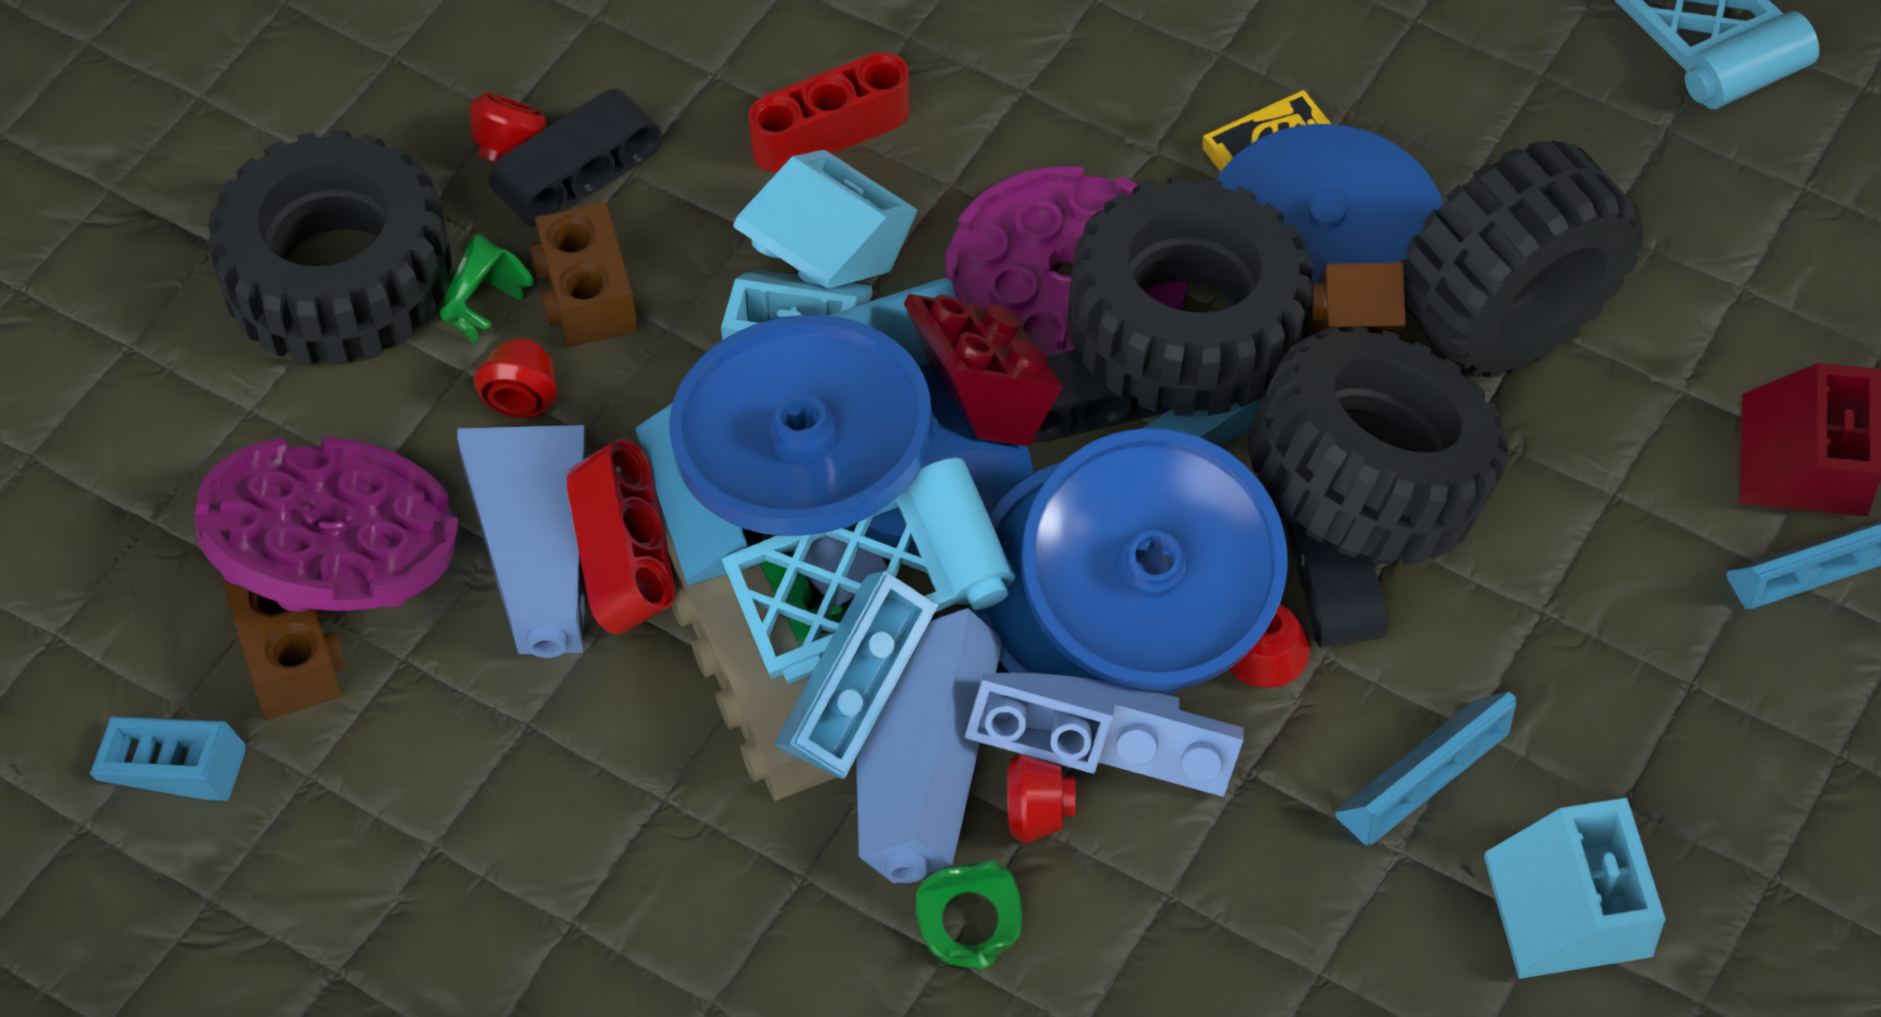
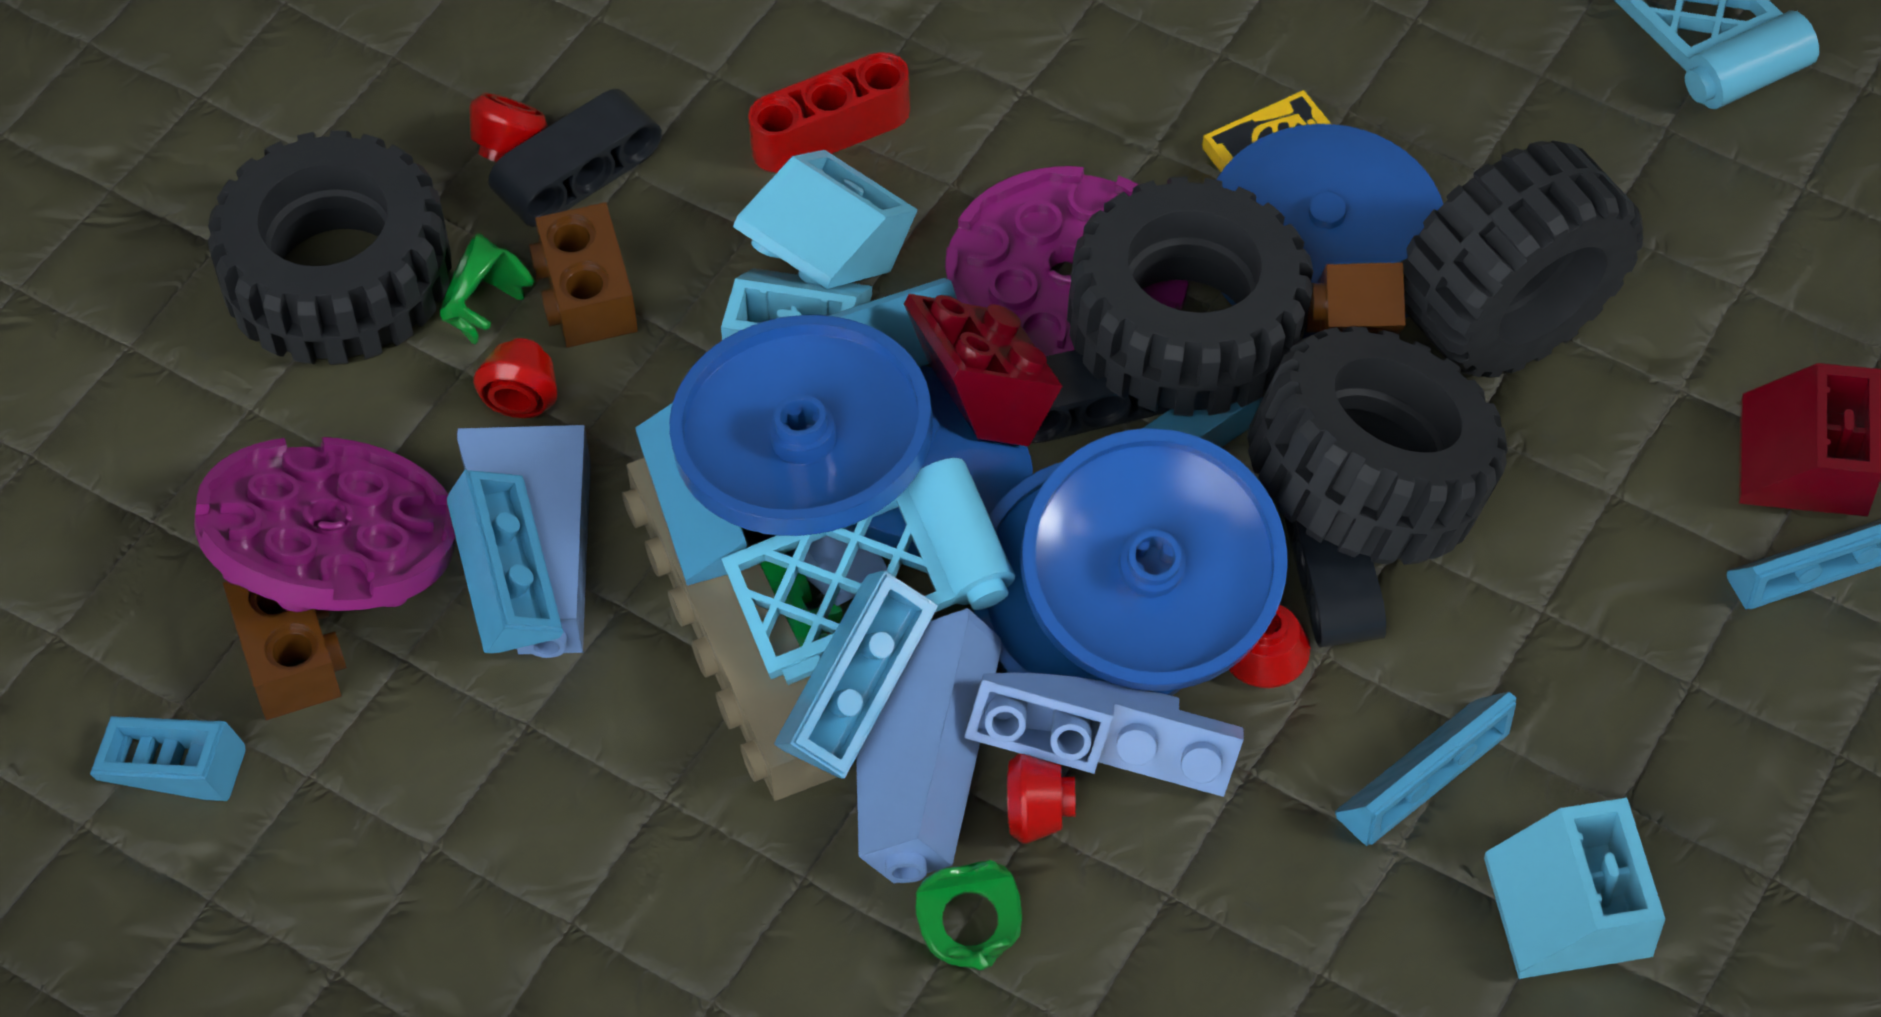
red beam [566,438,675,634] -> none
none -> dark azure slope [447,470,564,653]

